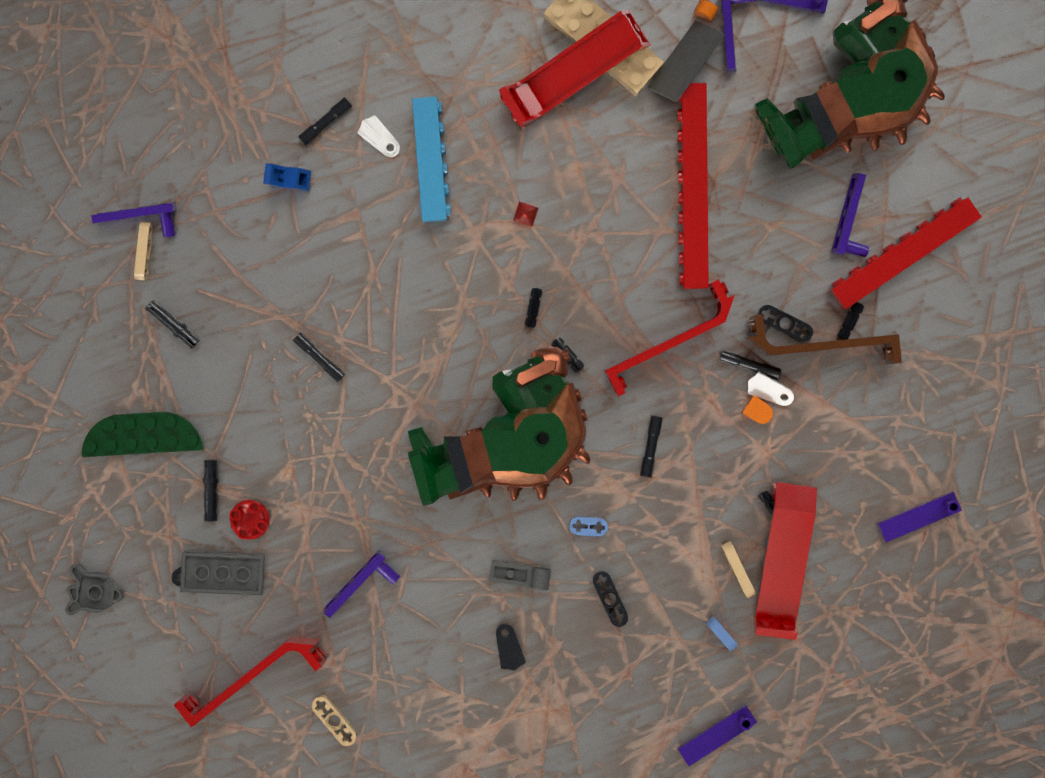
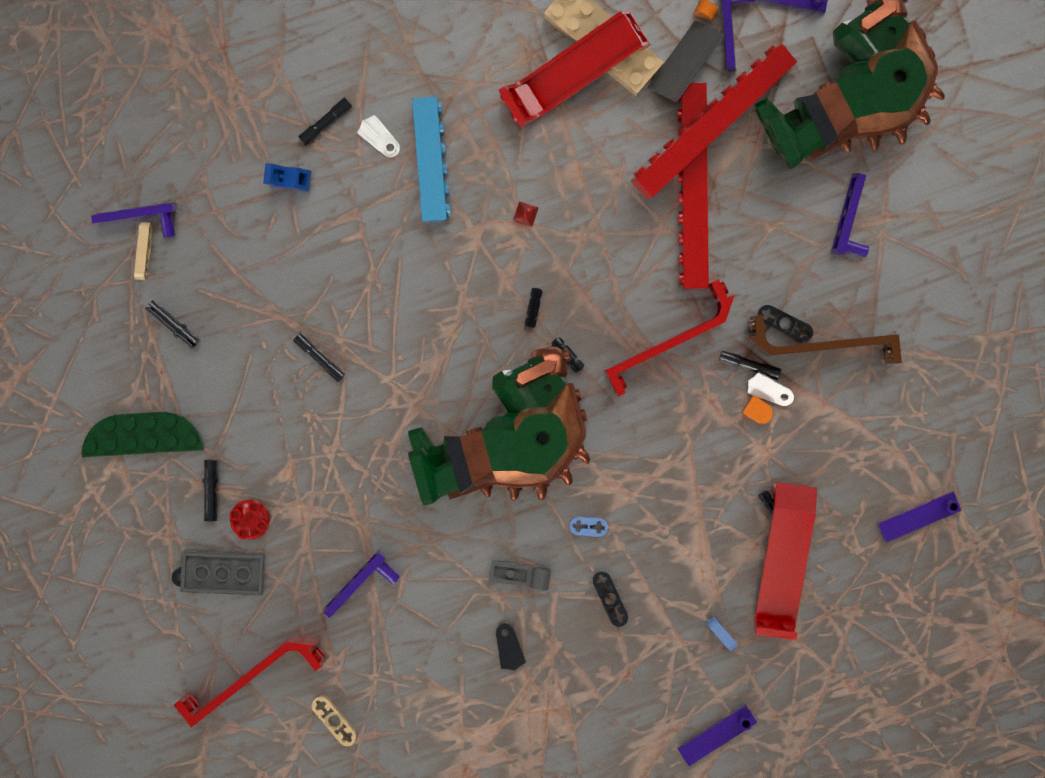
dark grey tile [65,564,123,615] -> none
black piece [640,415,663,478] -> none
tan beam [721,541,756,598] -> none
red brick [829,197,982,310] -> none
black axle [837,302,864,340] -> none
none -> red brick [631,43,797,200]

